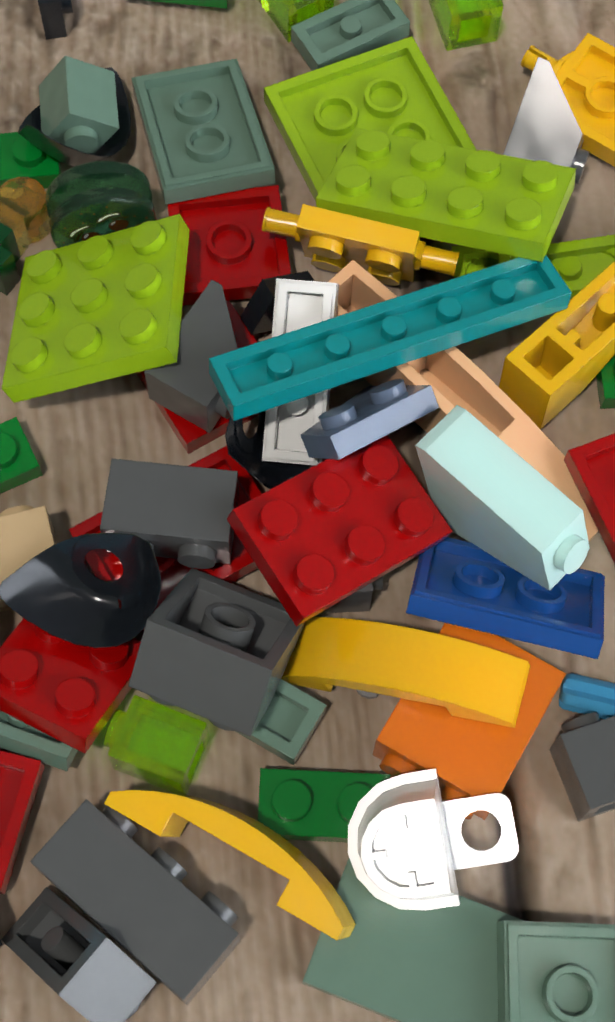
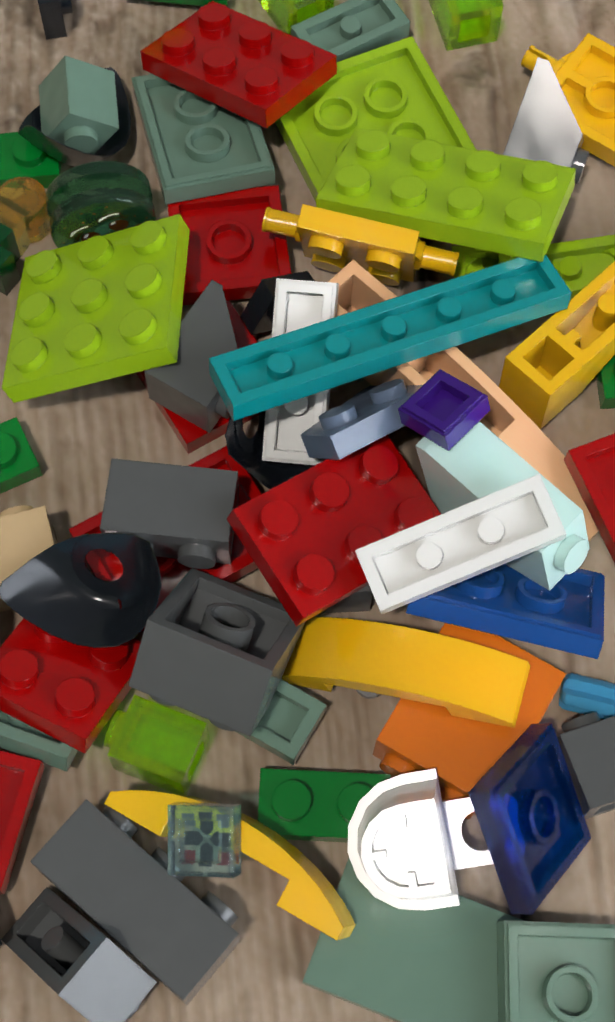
none -> red plate [140,1,337,128]
none -> clear light blue tile [168,802,241,878]
none -> white plate [355,473,567,614]
none -> dark purple tile [398,369,490,451]
none -> clear blue tile [468,723,591,915]

